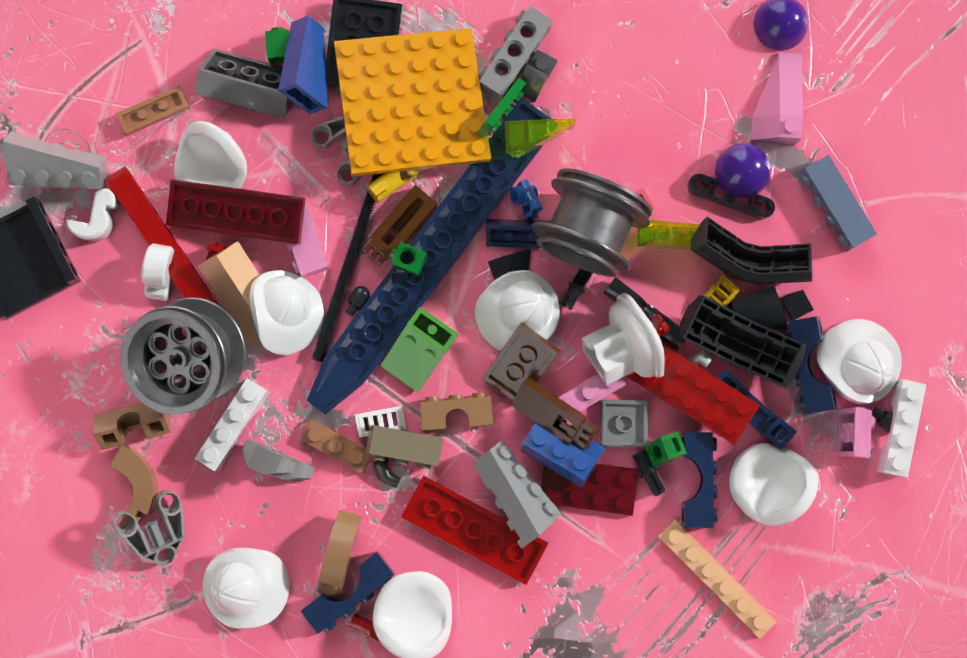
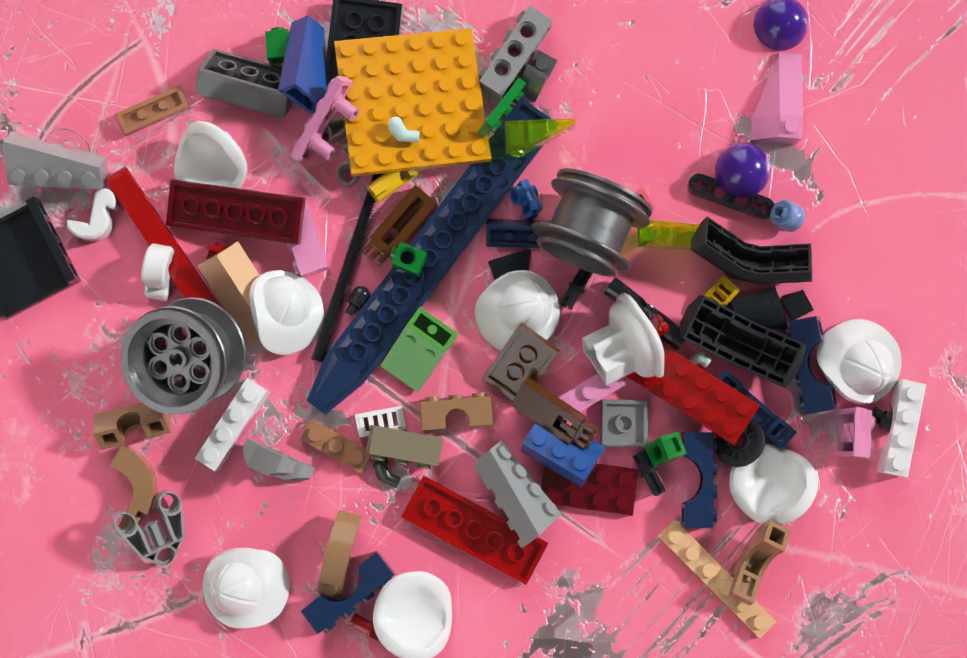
sand blue brick [800,154,877,251] -> none
none -> bright pink plate [290,76,360,161]
none -> light aqua arm [388,117,420,143]
none -> black wheel [716,420,765,467]
none -> medium nougat arch [729,520,791,606]
none -> medium blue piece [770,200,805,232]

